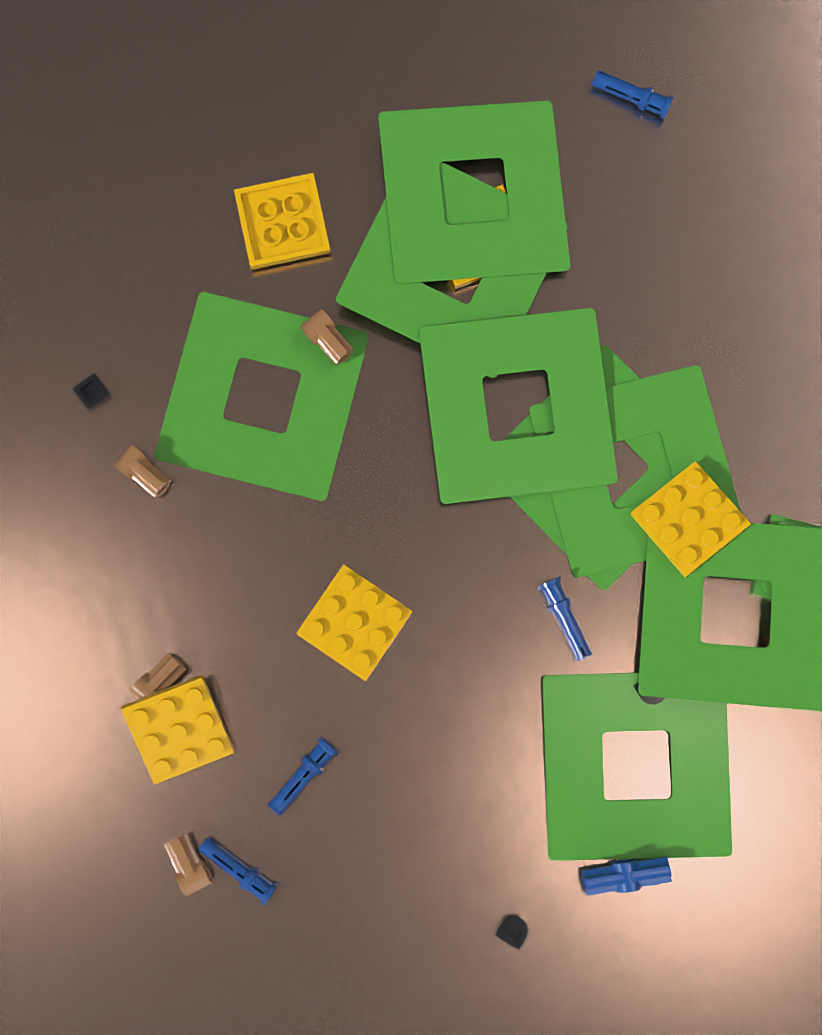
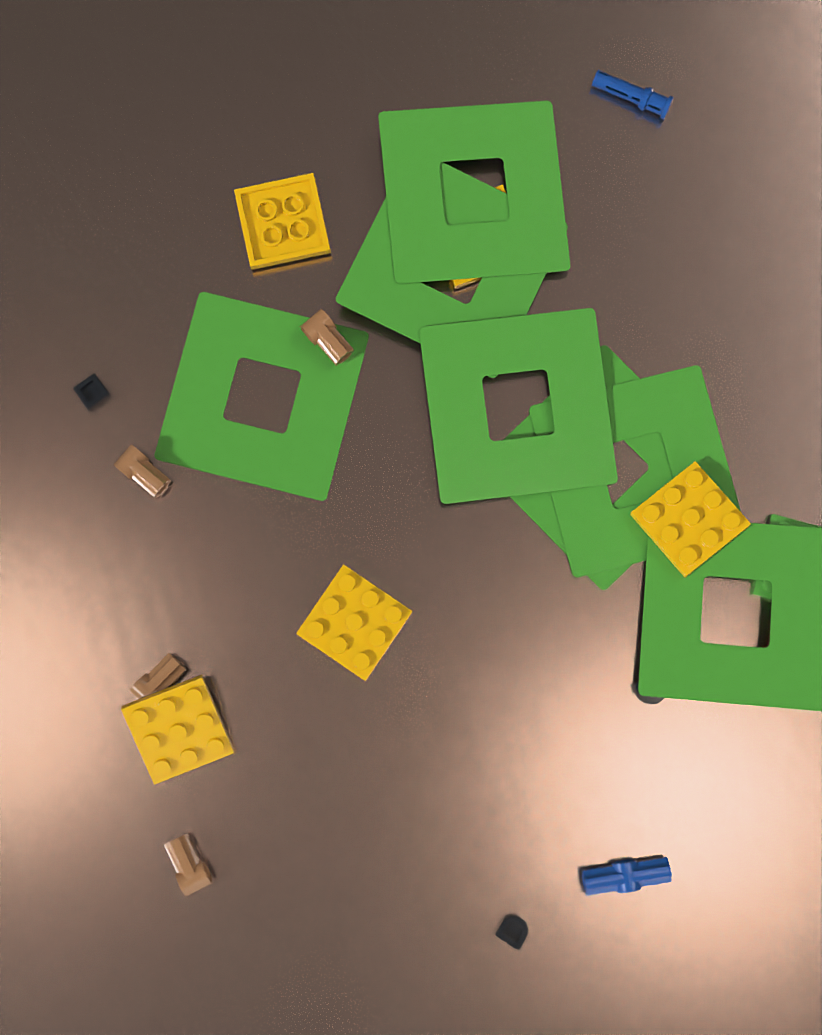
blue pin [198,836,279,906] -> none
blue pin [268,736,339,816] -> none
blue pin [538,576,593,661] -> none
bright green piece [543,673,733,861] -> none

